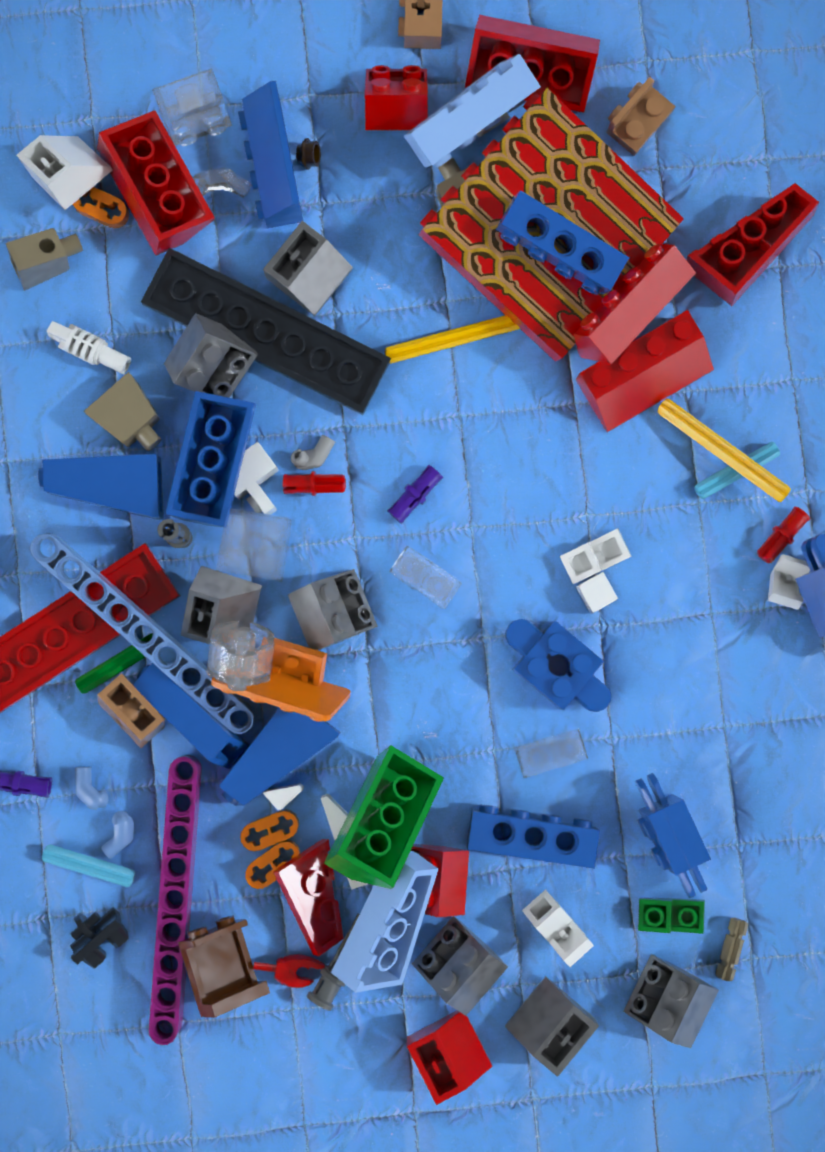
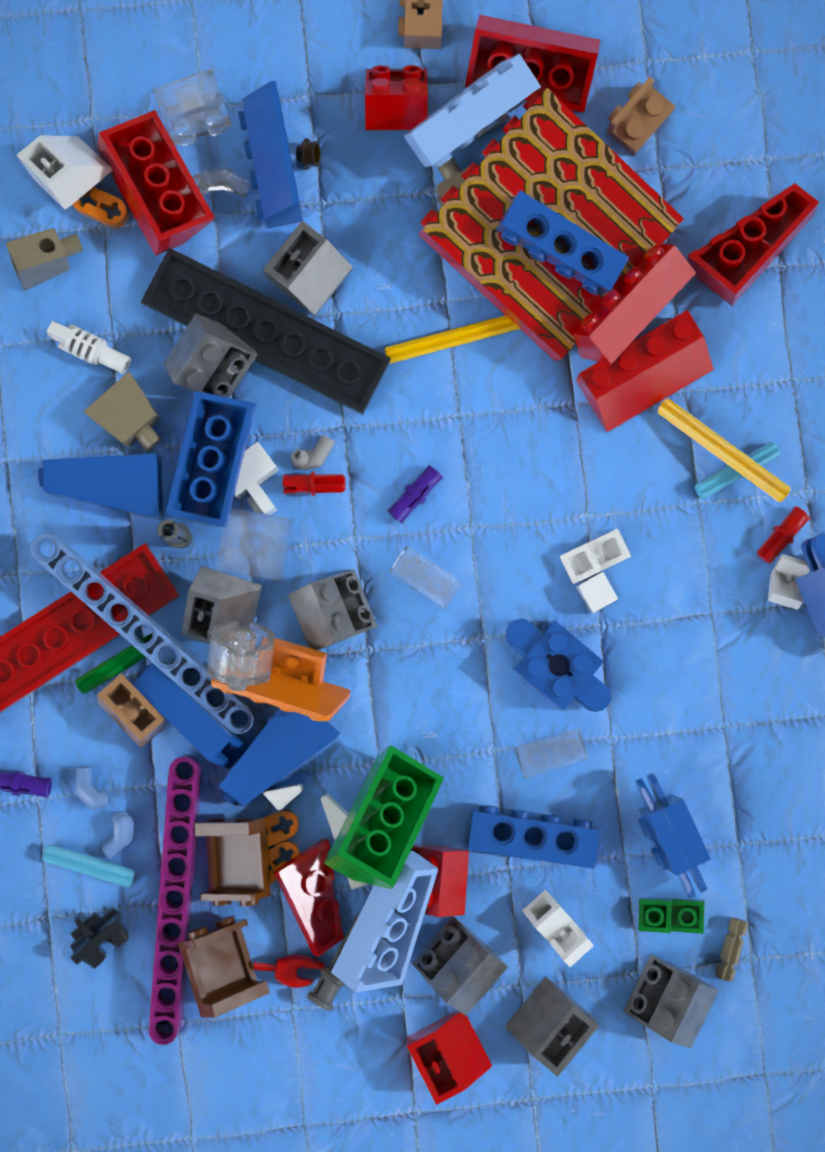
none -> panel [194,818,271,906]

